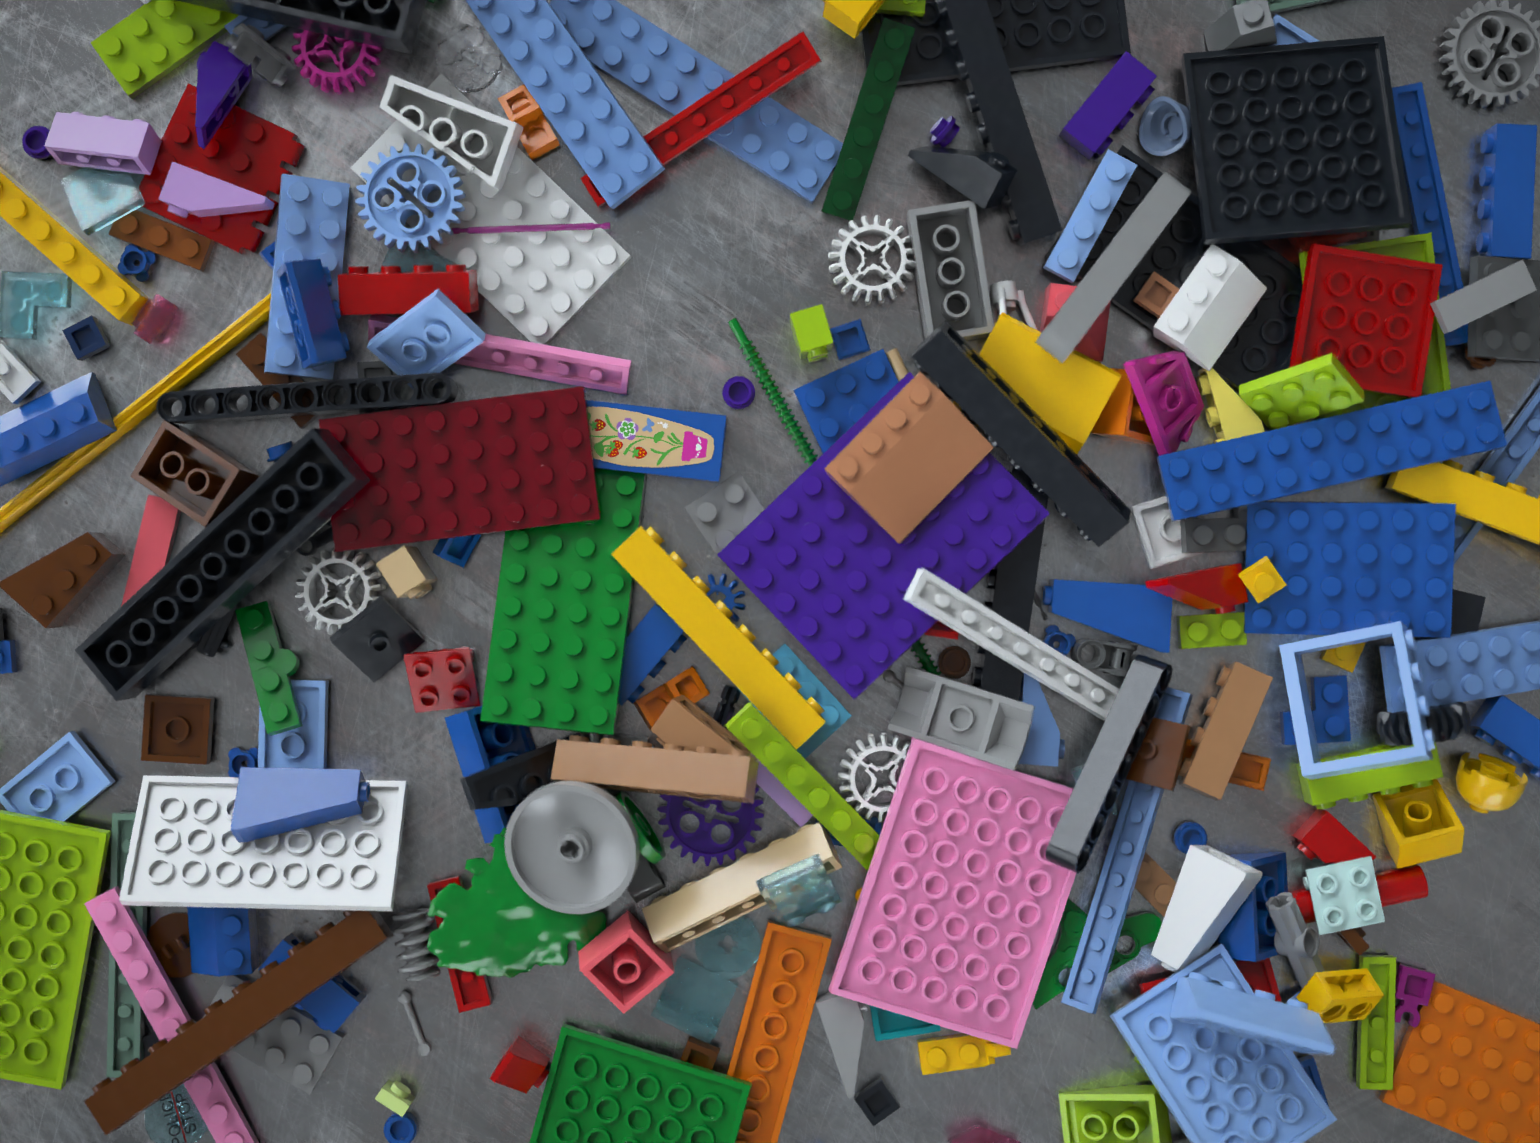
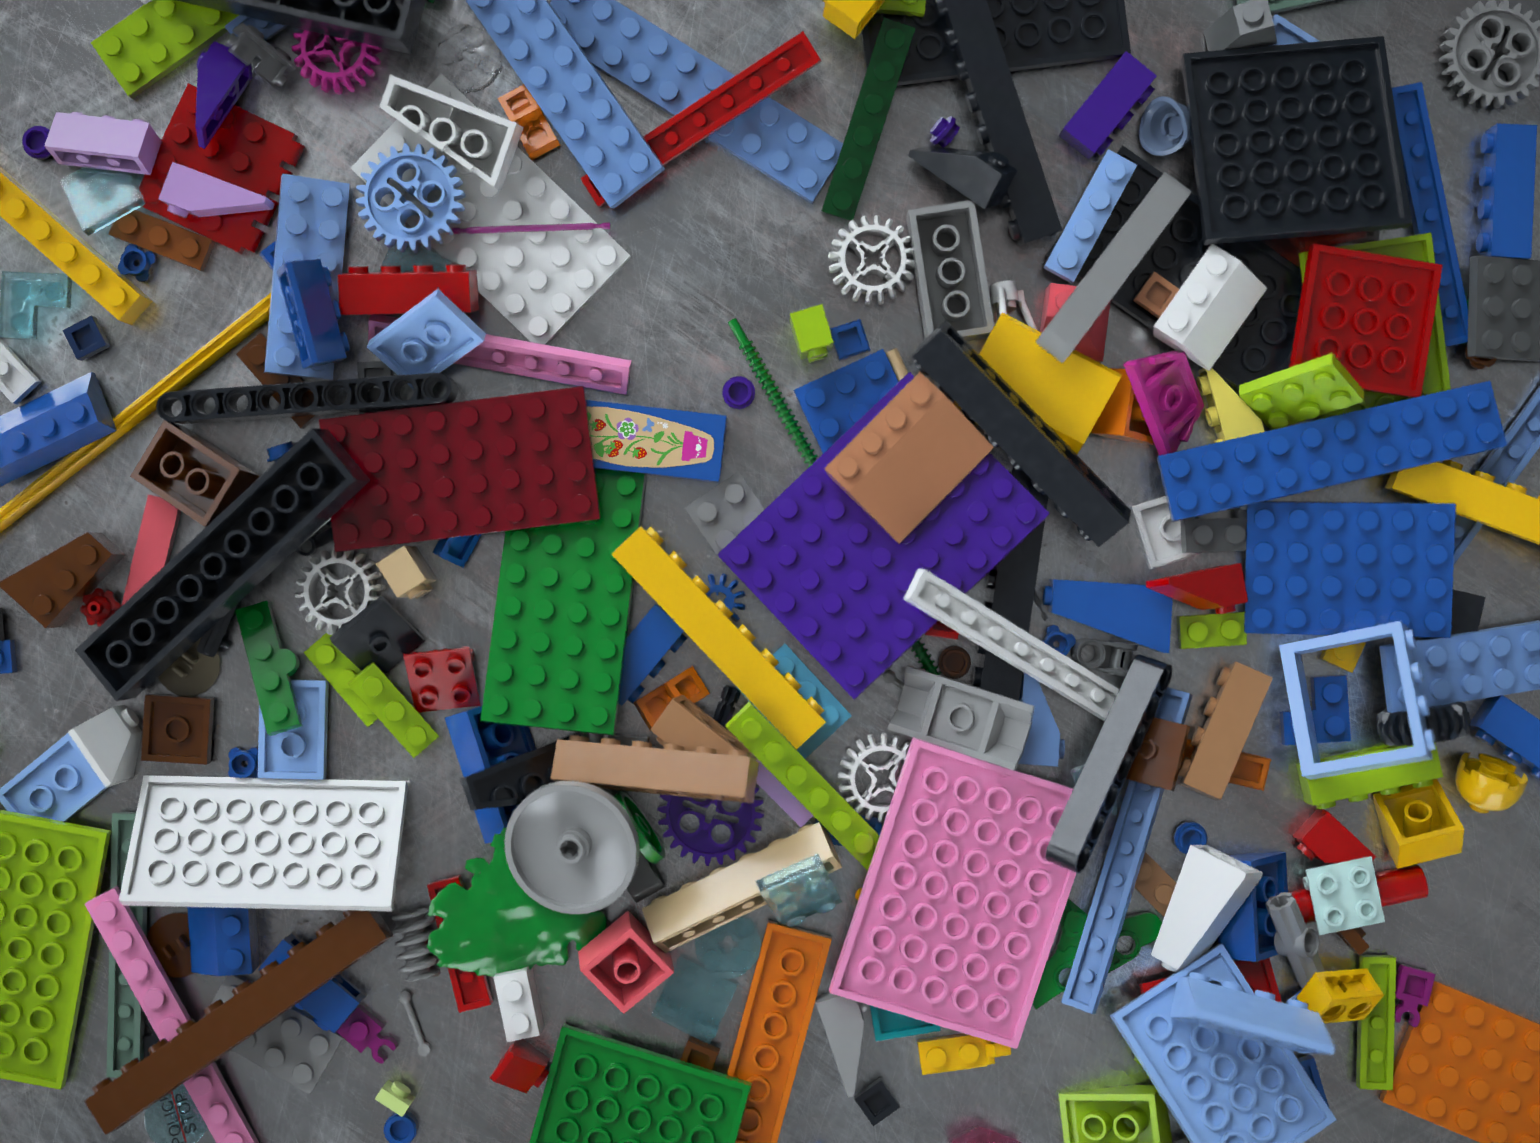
clear pink brick [131,293,179,344] -> none
slope [230,767,370,843] -> none
yellow plate [1238,556,1287,604] -> none
light grey tile [1430,260,1537,334] -> none
none -> white slope [68,705,142,788]
none -> red plant [80,588,121,627]
none -> dark tan piece [158,638,221,697]
none -> lime plate [303,633,378,727]
none -> magenta plate [336,1004,398,1064]
none -> lime plate [347,662,439,758]
none -> white brick [494,967,544,1042]

